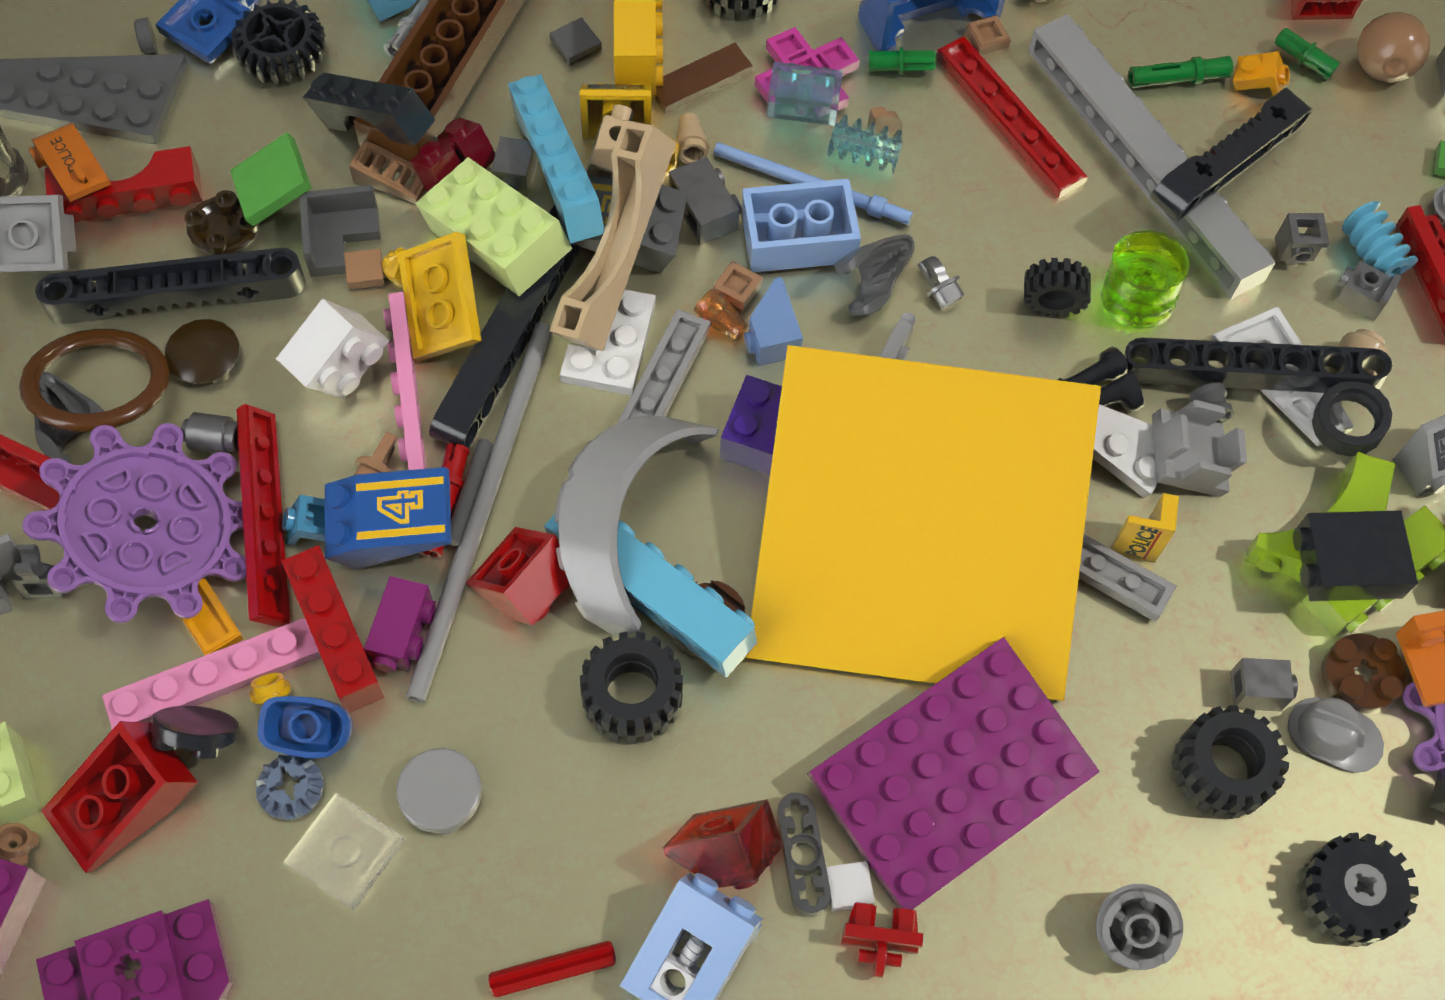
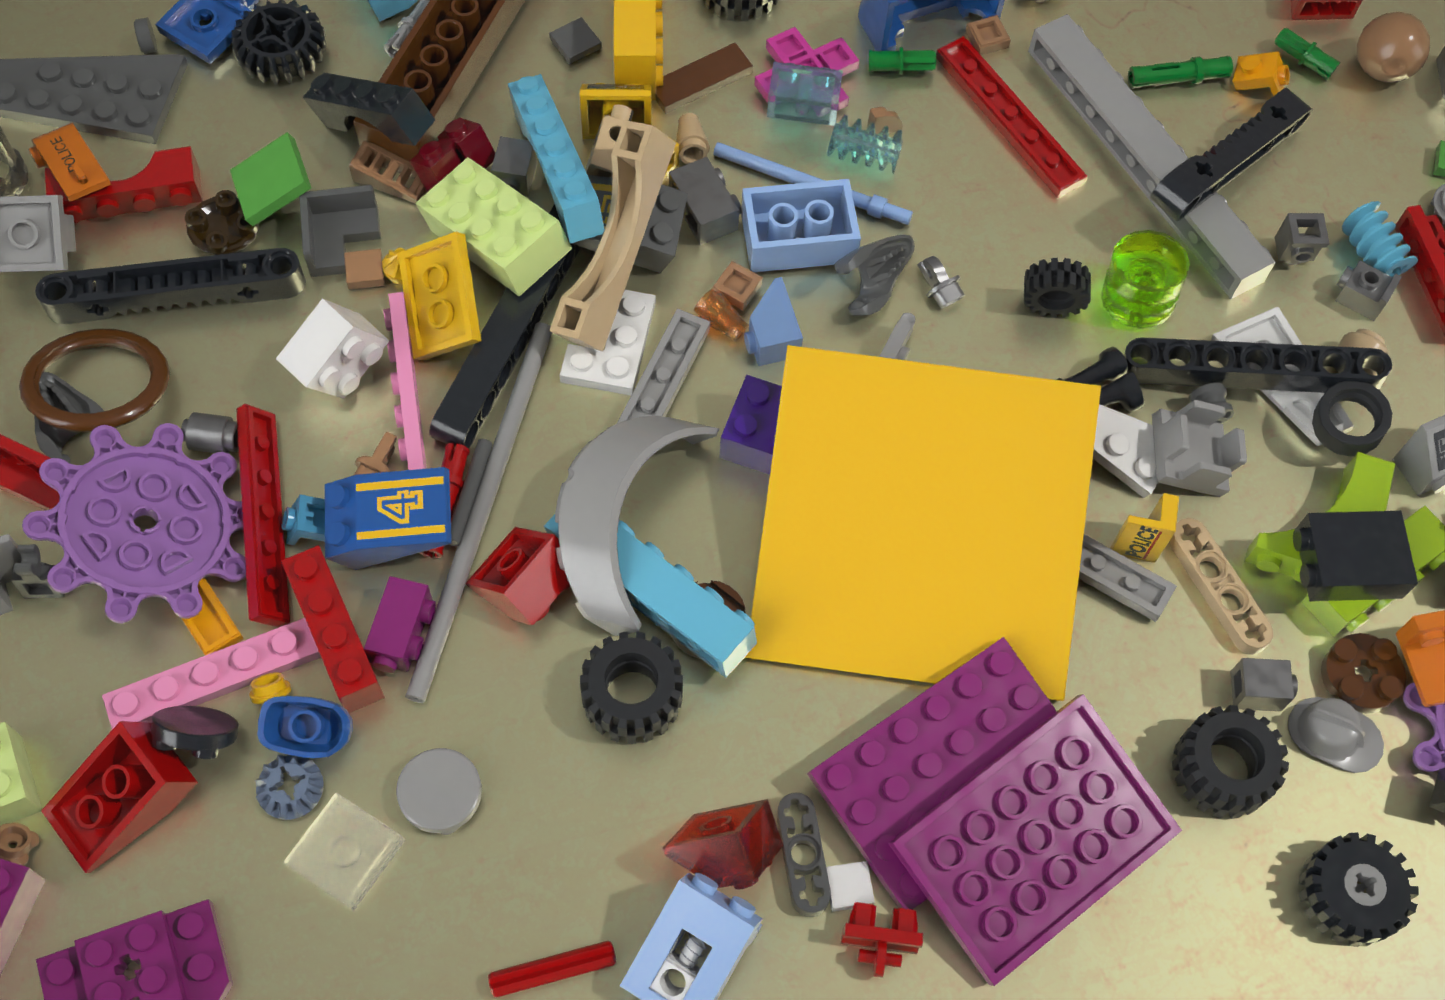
dark brown dish [165,319,239,384] -> none
light grey cone [1096,884,1183,970] -> none
none -> magenta plate [888,694,1182,986]
none -> tan beam [1169,518,1273,655]

